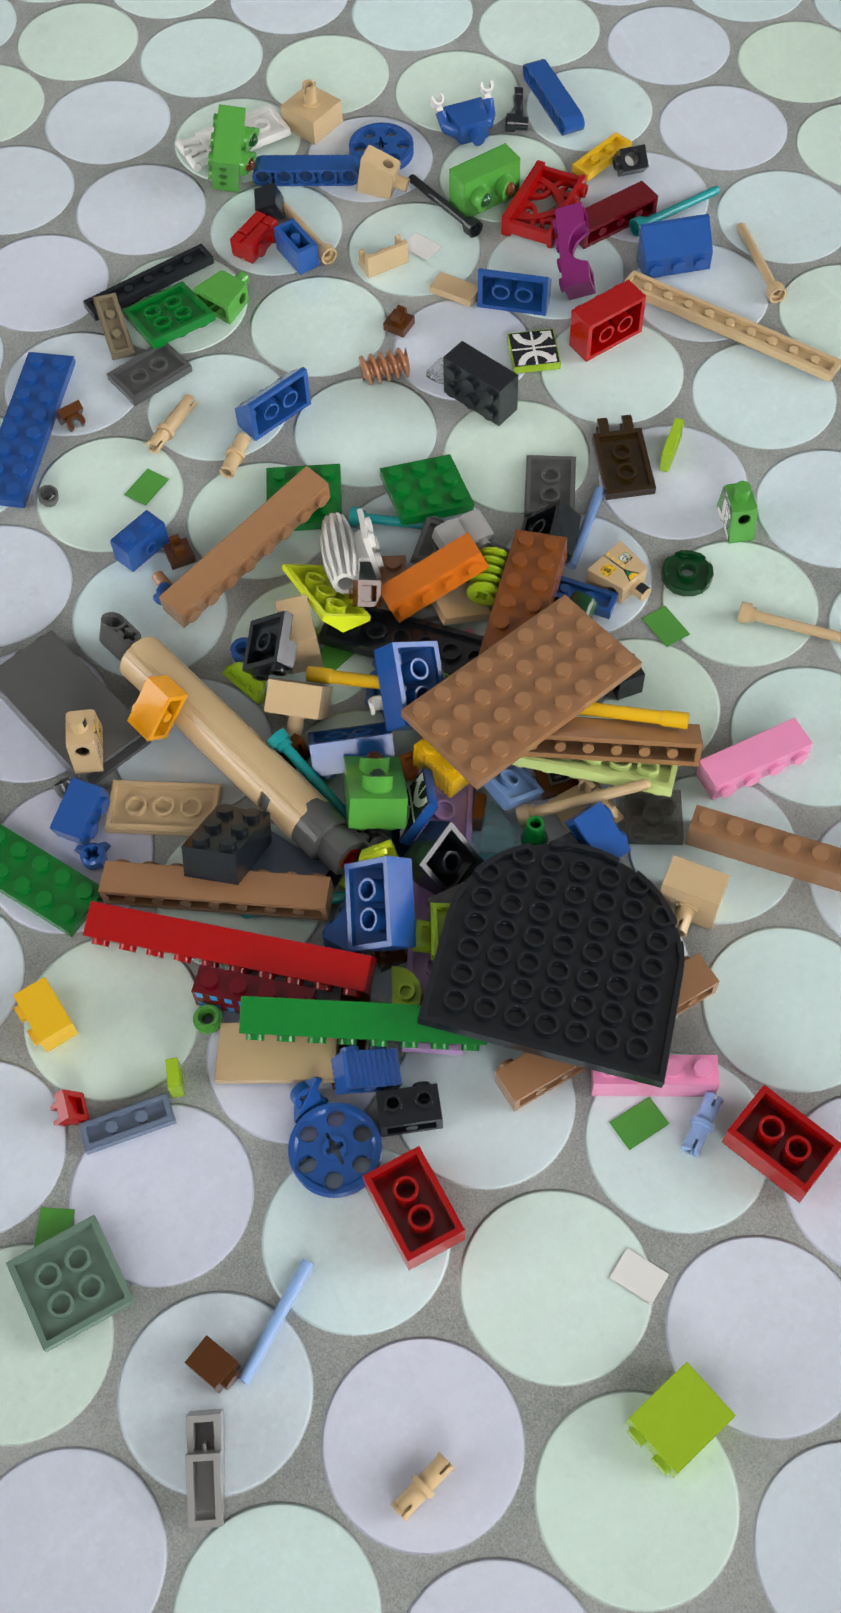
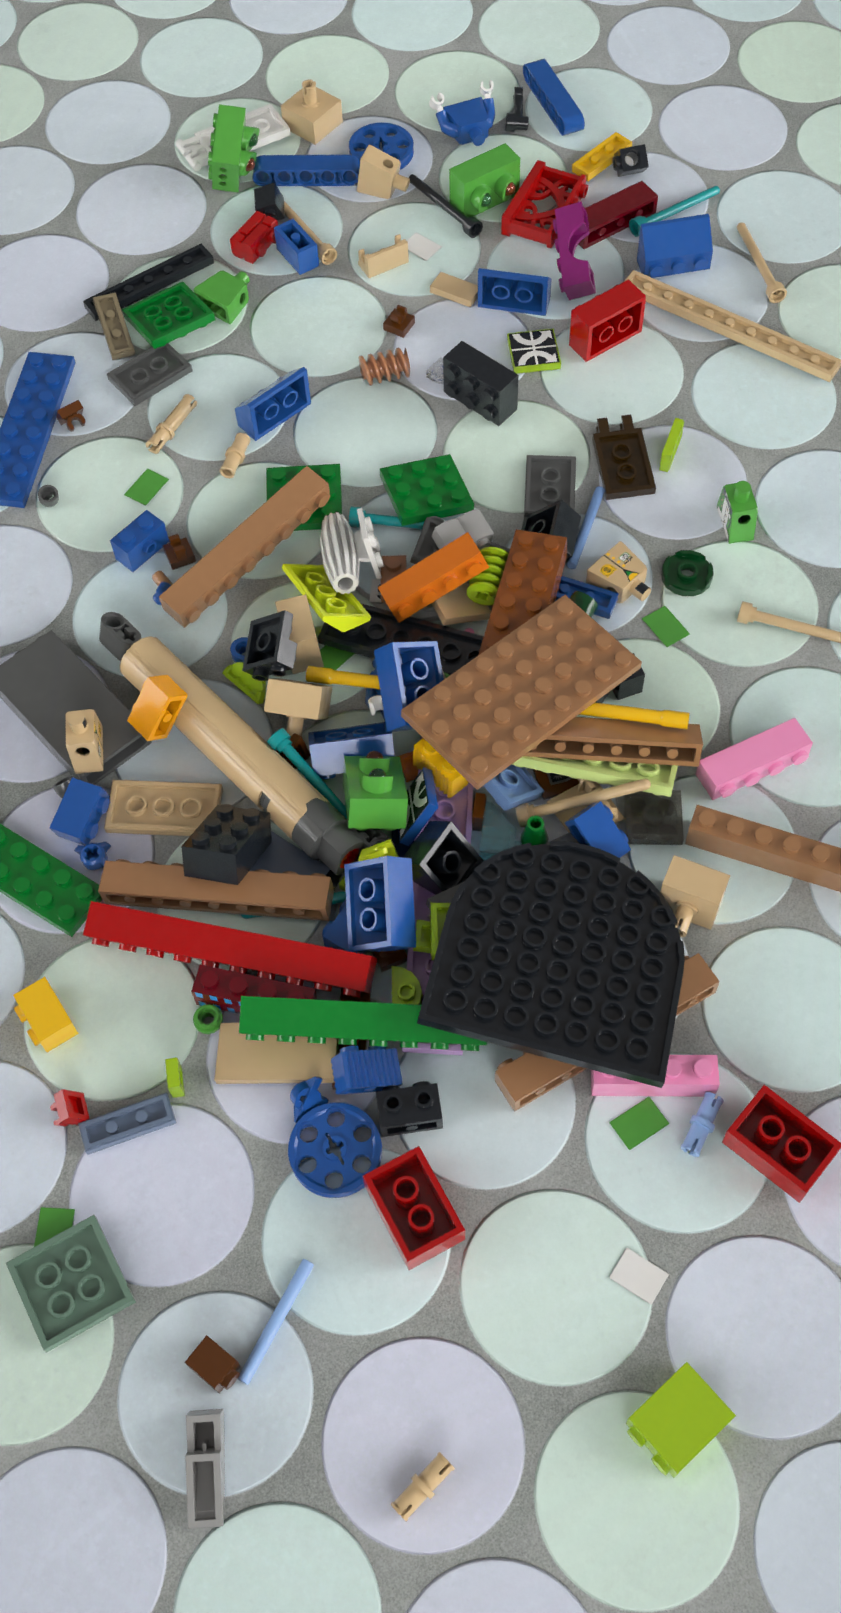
tile [349,580,381,607] -> none

